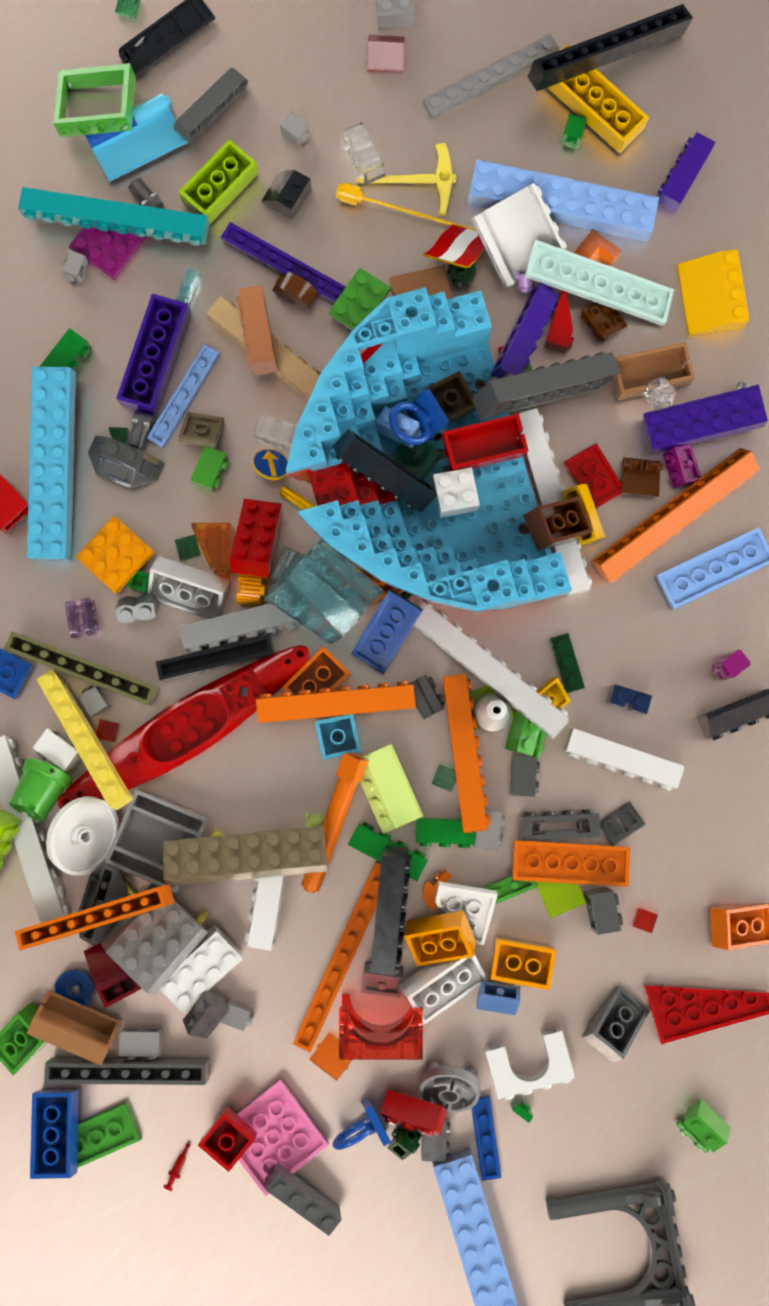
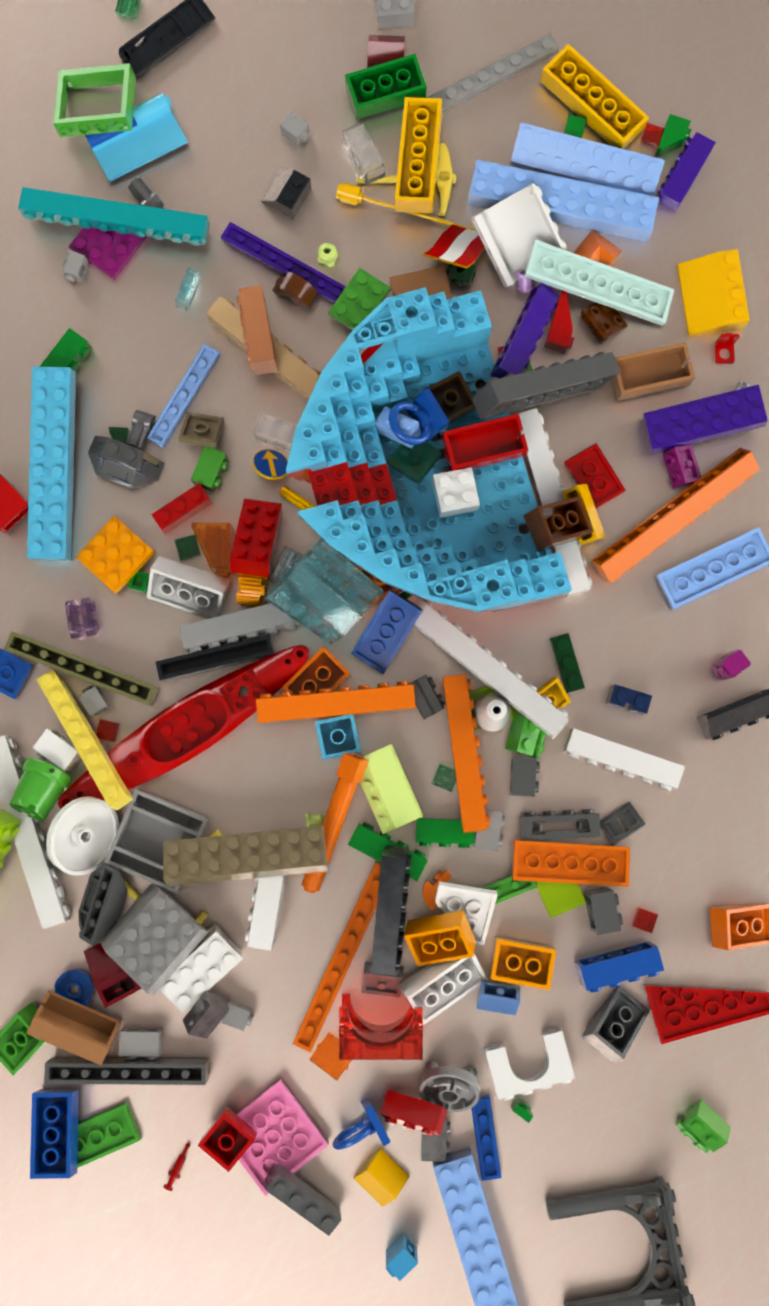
orange brick [15,884,175,951] -> none
brick [115,594,159,623] -> none
dark purple brick [116,293,191,416] -> none
dark grey beam [174,68,248,142] -> none
lime brick [178,139,259,224] -> none
black brick [332,428,437,512] -> none
dark green brick [387,1125,422,1161] -> none
black brick [527,4,693,91] -> none
reddish brown hinge [621,457,663,497] -> none
clear brick [643,376,676,411] -> none
none -> red brick [151,483,213,534]
none -> yellowish green brick [317,243,338,268]
none -> green brick [345,54,427,120]
none -> yellow slope [353,1147,410,1207]
none -> dark azure brick [386,1233,418,1281]
none -> yellow brick [395,97,443,213]
none -> light blue plate [511,122,665,196]
none -> blue brick [574,941,664,993]
none -> clear red tile [640,123,664,148]
none -> green slope [654,114,692,157]
none -> red bracket [715,333,740,364]

